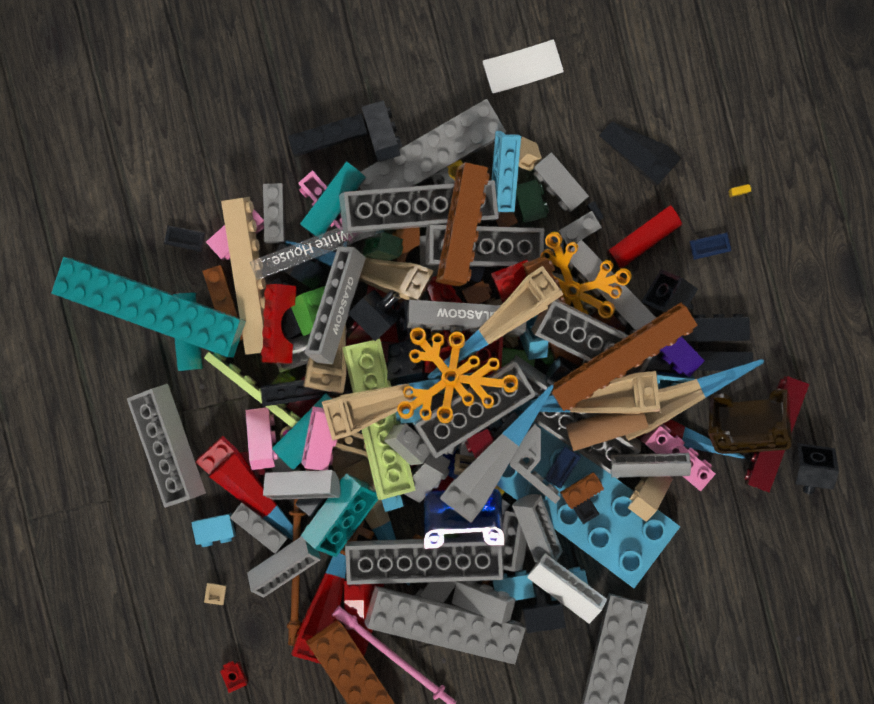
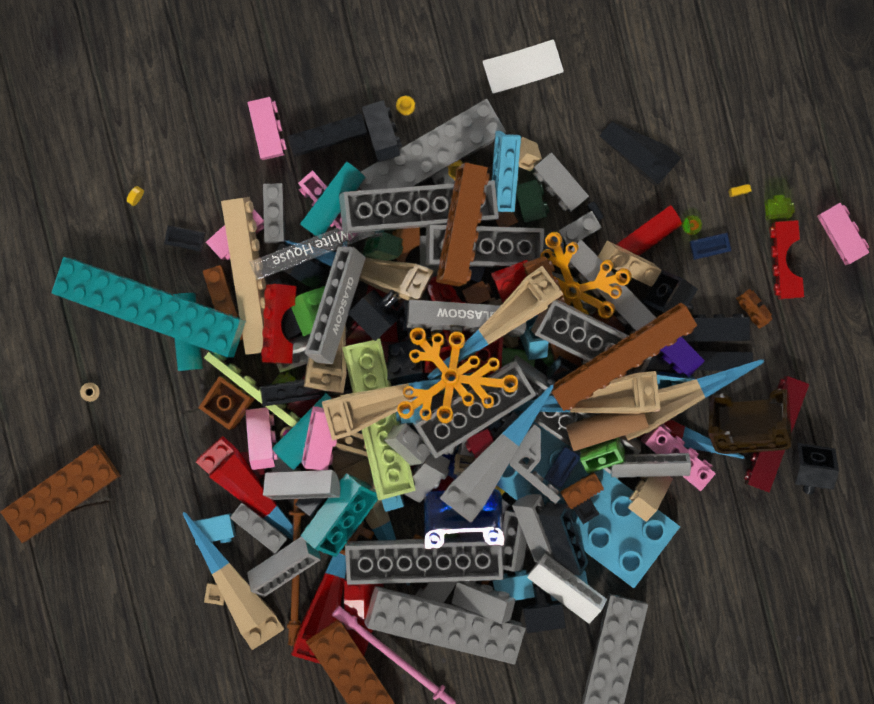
light grey brick [127,384,206,508] -> none
red brick [220,661,248,693] -> none
none -> dark orange brick [0,445,121,543]
none -> tan plate [80,382,100,402]
none -> yellow tile [127,186,144,206]
none -> tan plate [183,512,285,650]
none -> dark orange brick [198,375,255,430]
none -> bright pink brick [248,97,287,160]
none -> yellow tile [396,96,415,116]
none -> black brick [539,502,588,576]
none -> bright green brick [580,437,625,474]
none -> tan brick [598,241,662,287]
none -> clear neon green tile [682,215,702,235]
none -> dark orange hinge [736,288,773,329]
none -> clear neon green brick [764,195,795,220]
none -> red arch [769,220,804,299]
none -> bright pink brick [817,203,869,265]

